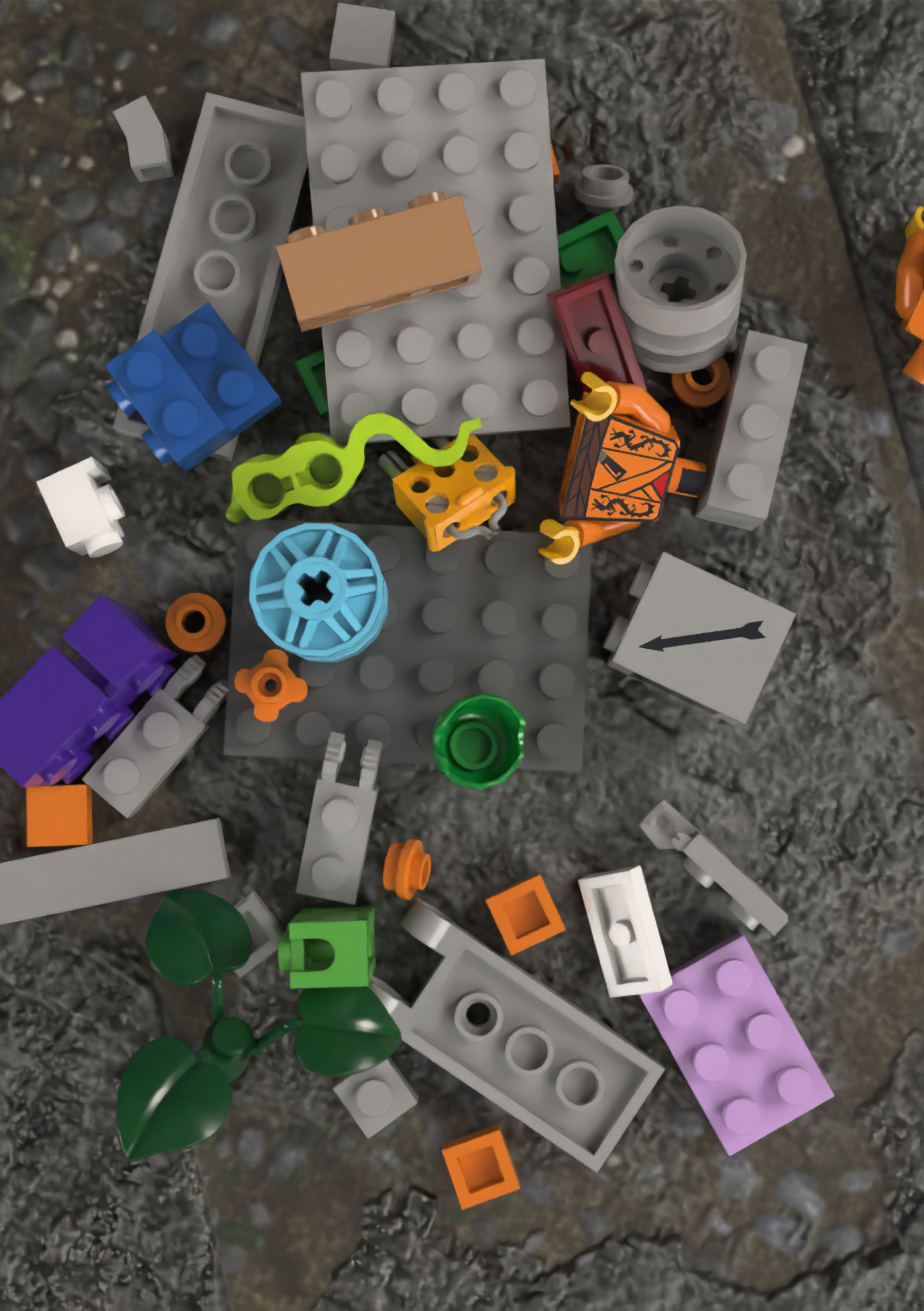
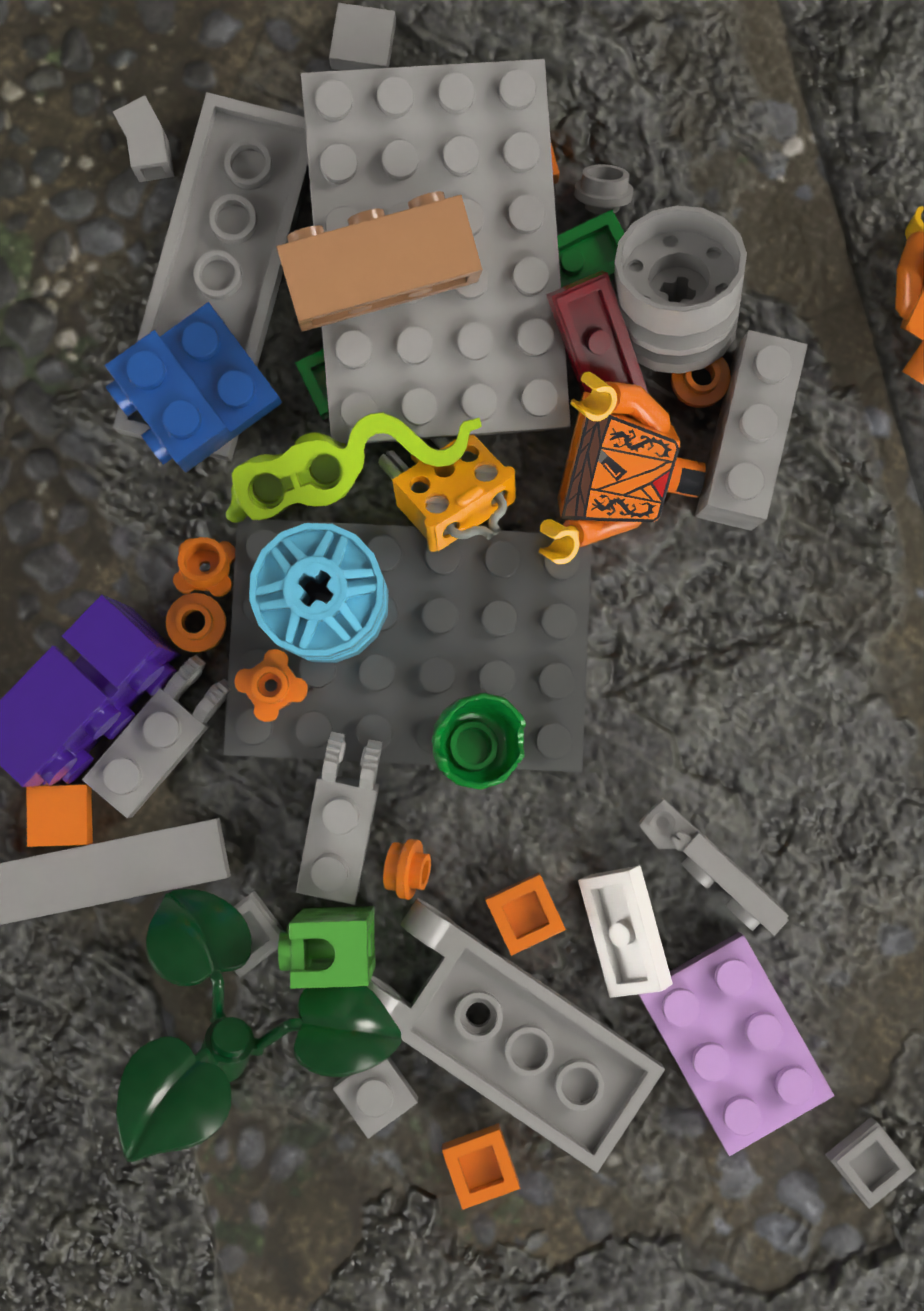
white brick [36,457,125,558] -> none
light grey brick [603,552,796,725] -> none
none -> orange plate [173,537,236,597]
none -> light grey tile [825,1117,916,1209]

